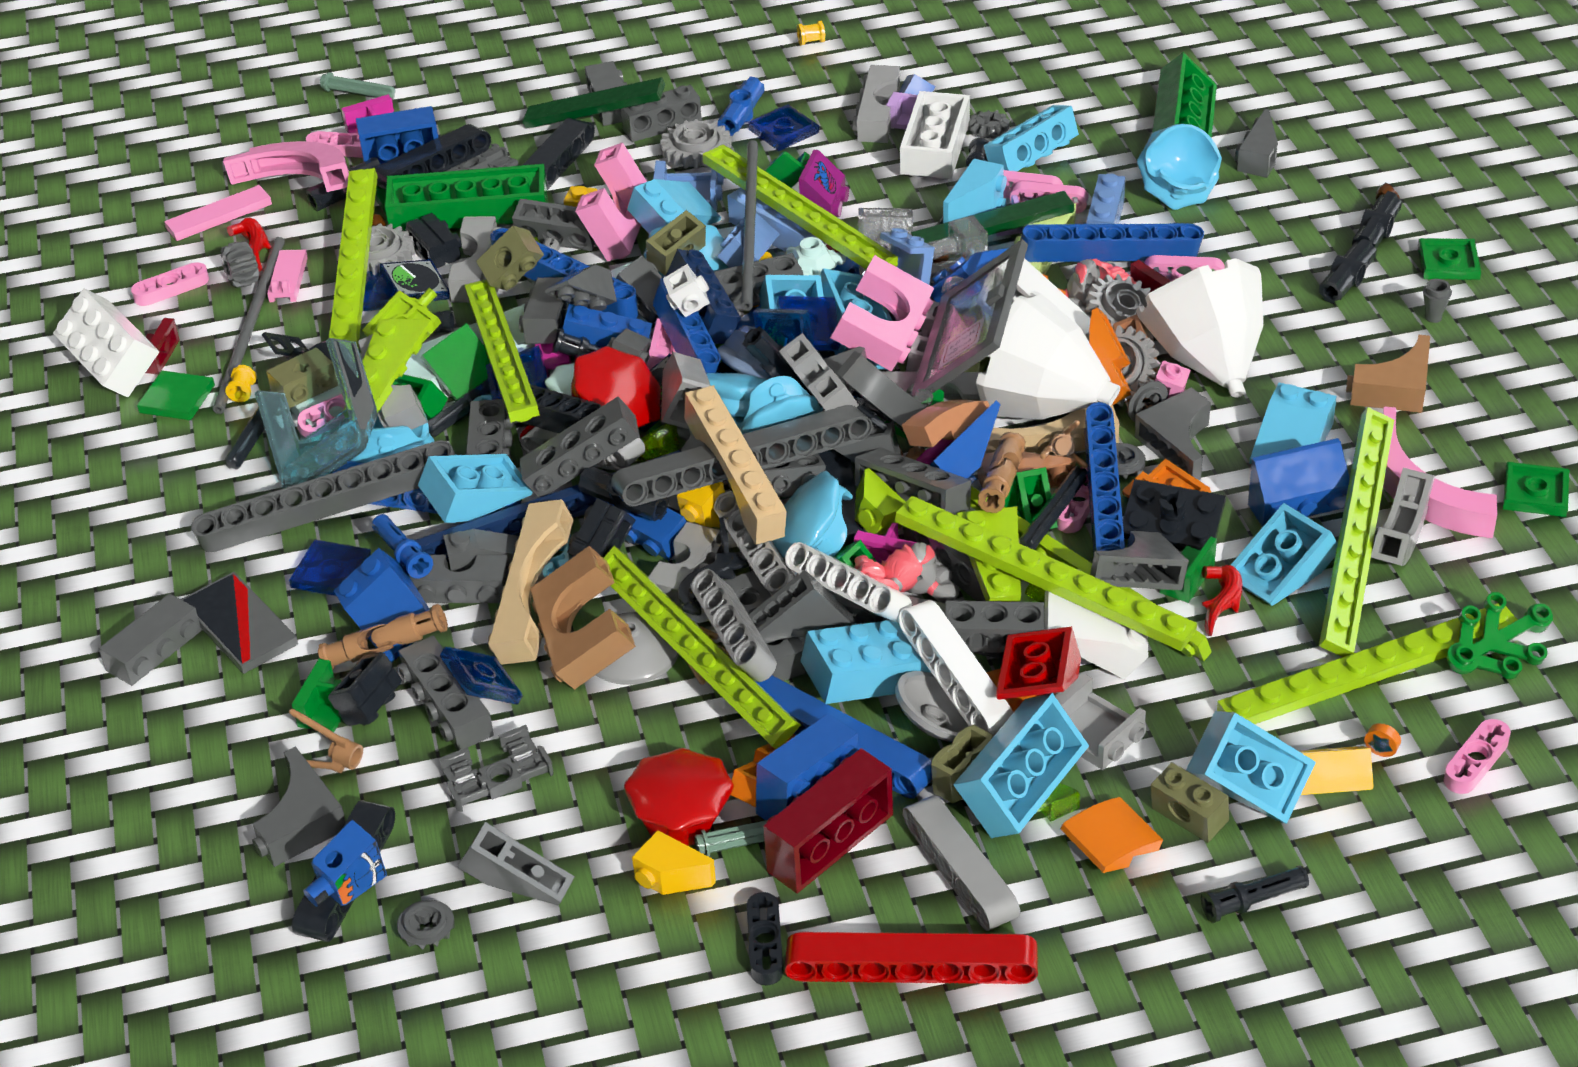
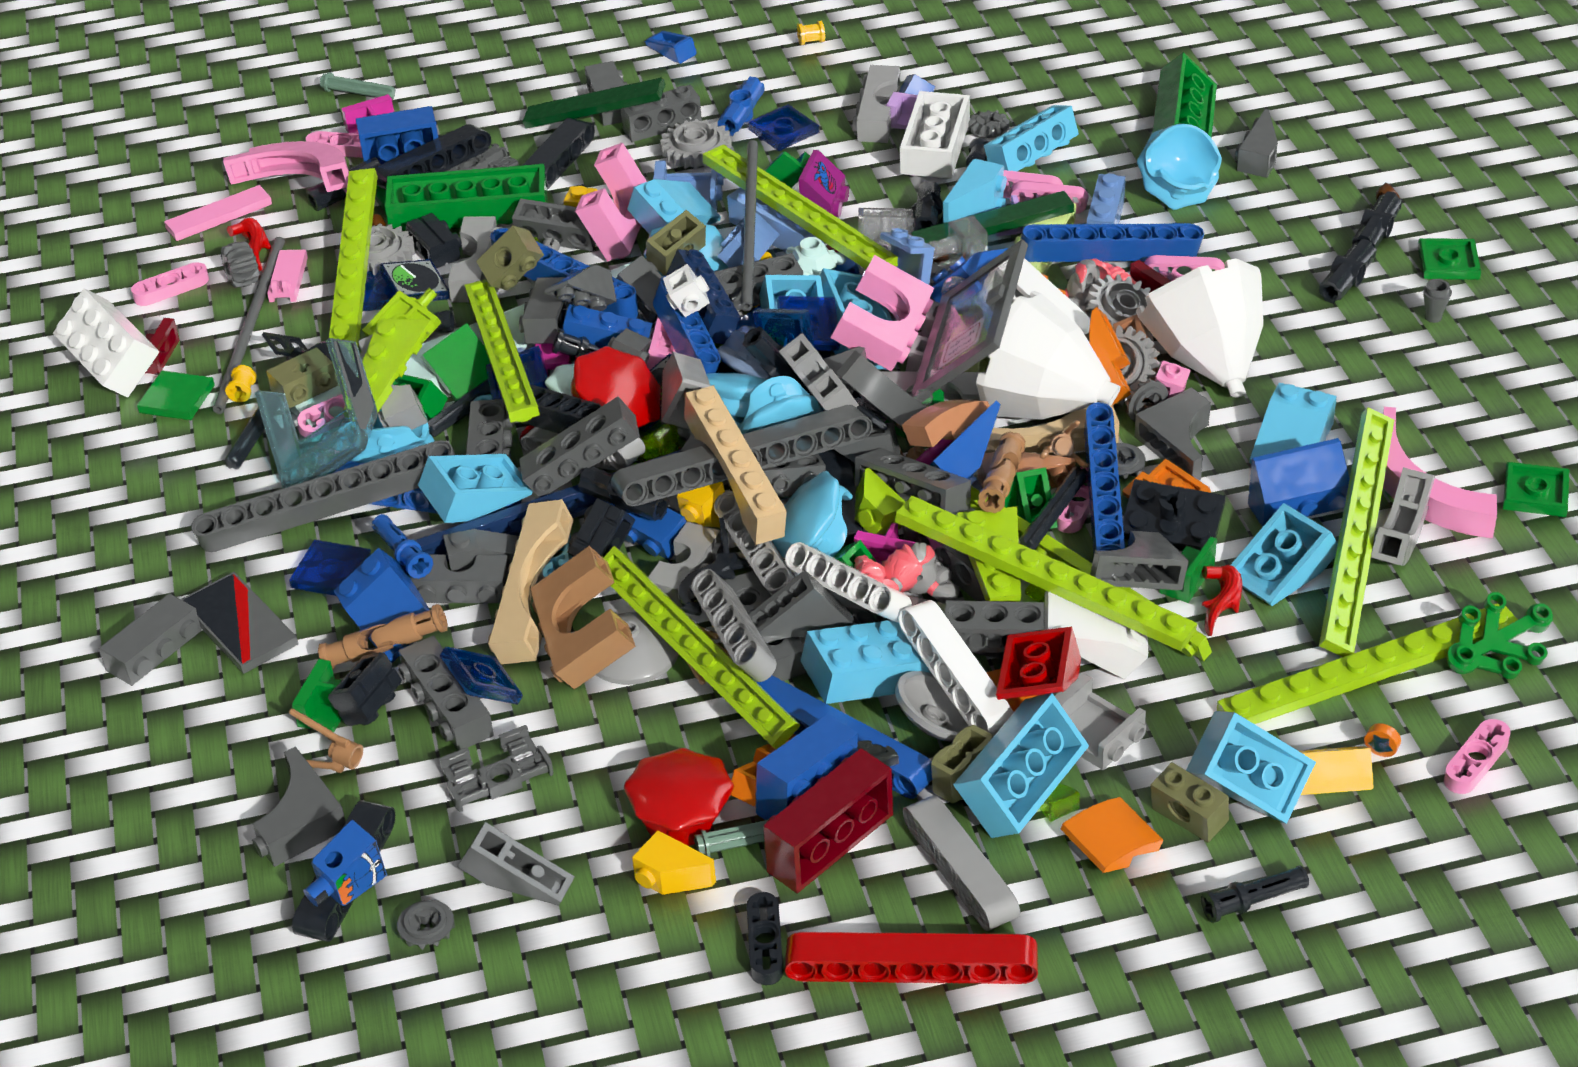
medium nougat arch [1346,335,1430,413] -> none
none -> blue slope [645,30,696,64]
none -> pearl dark grey tile [857,740,899,767]
none -> black piece [910,181,943,231]

